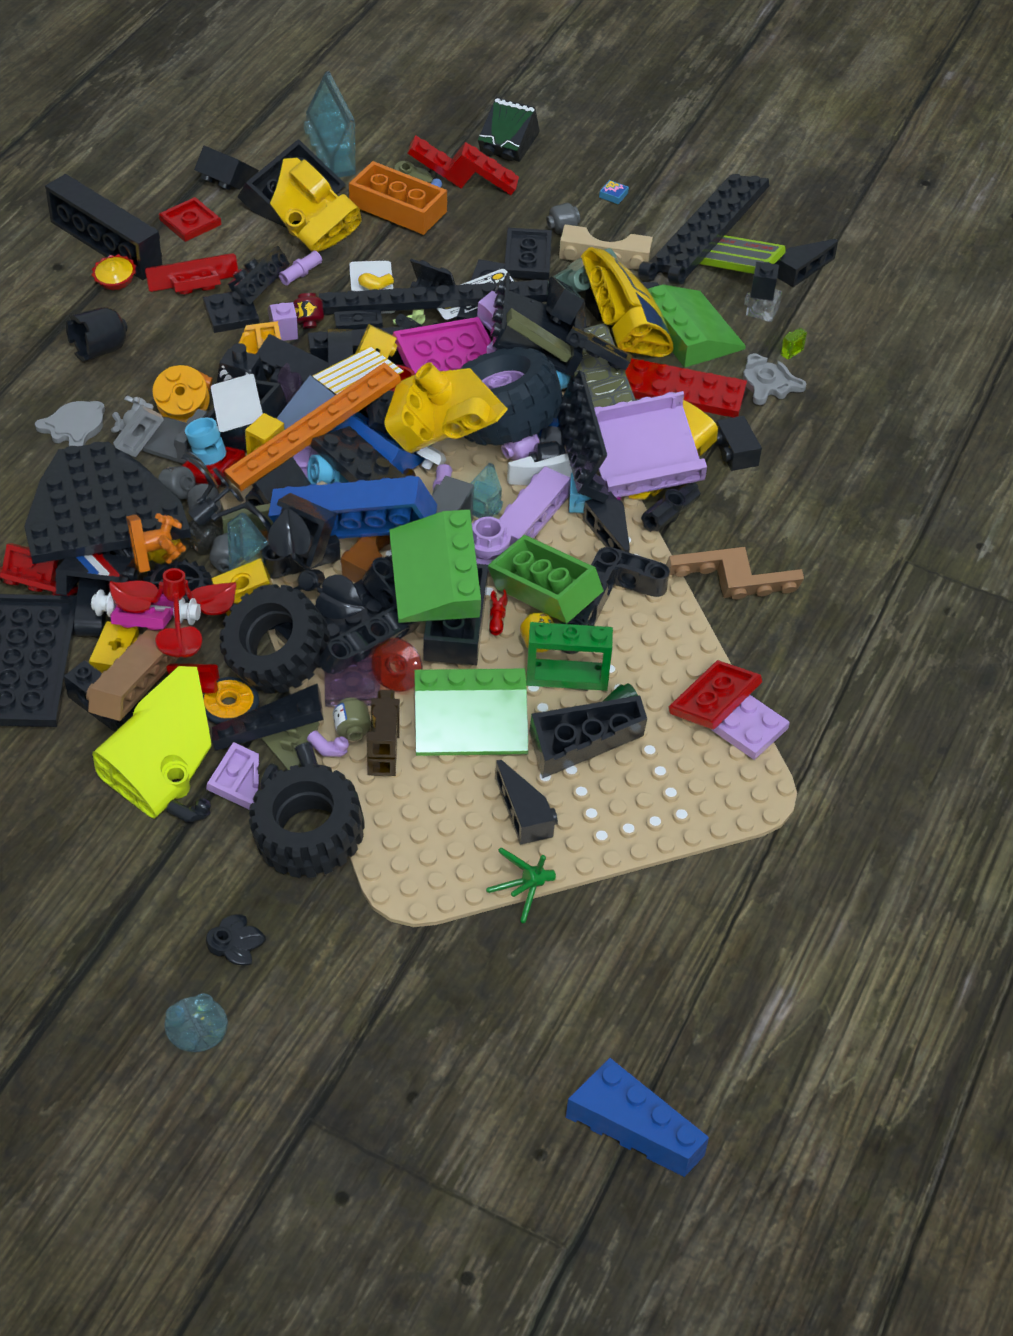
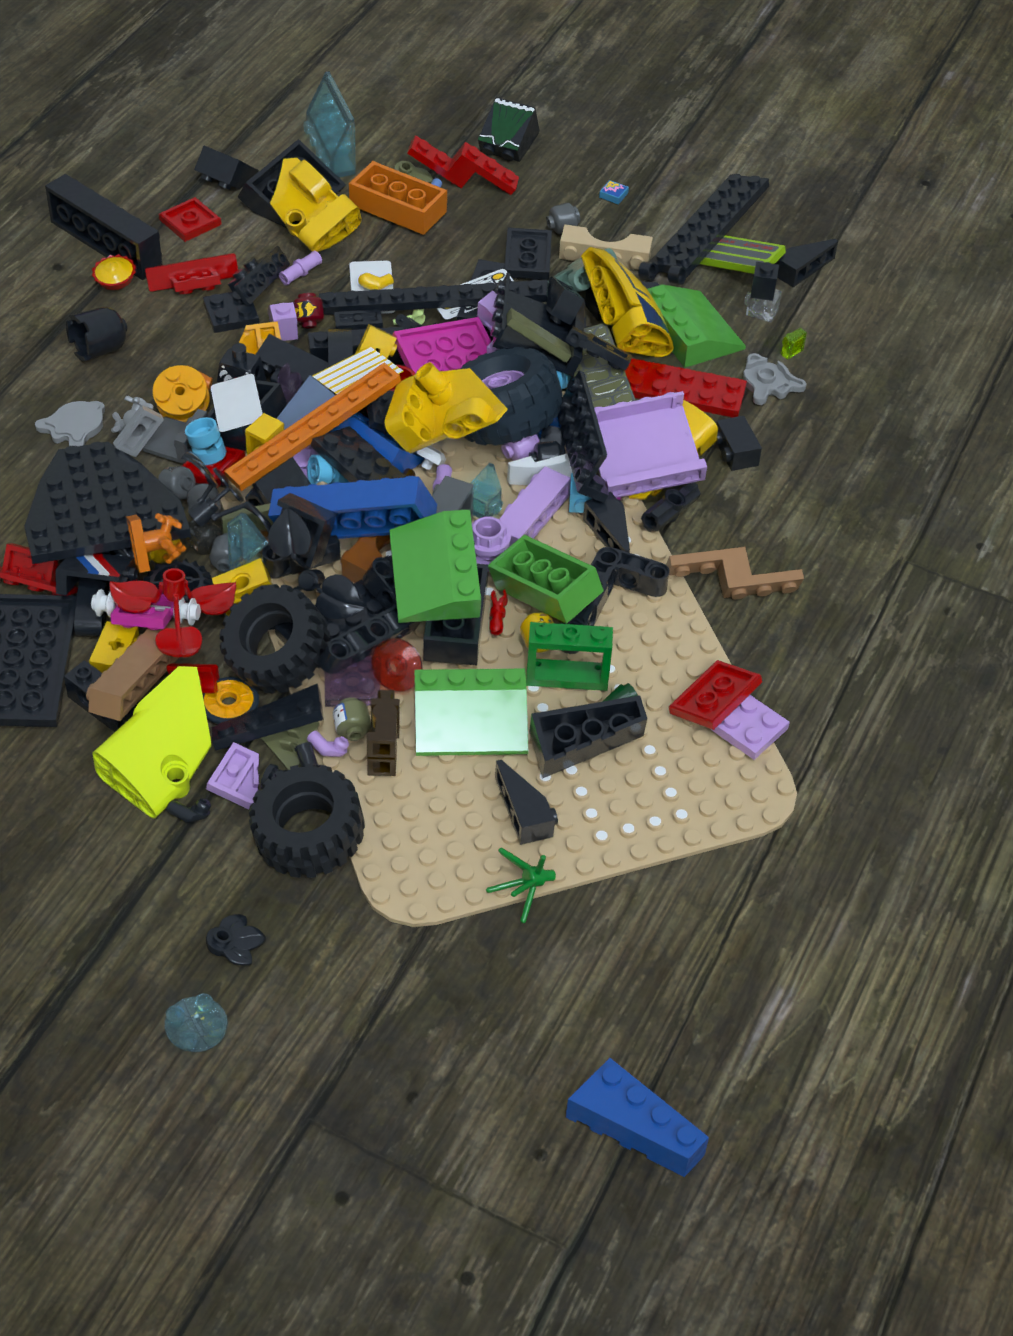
black hinge [410,259,456,288] -> none

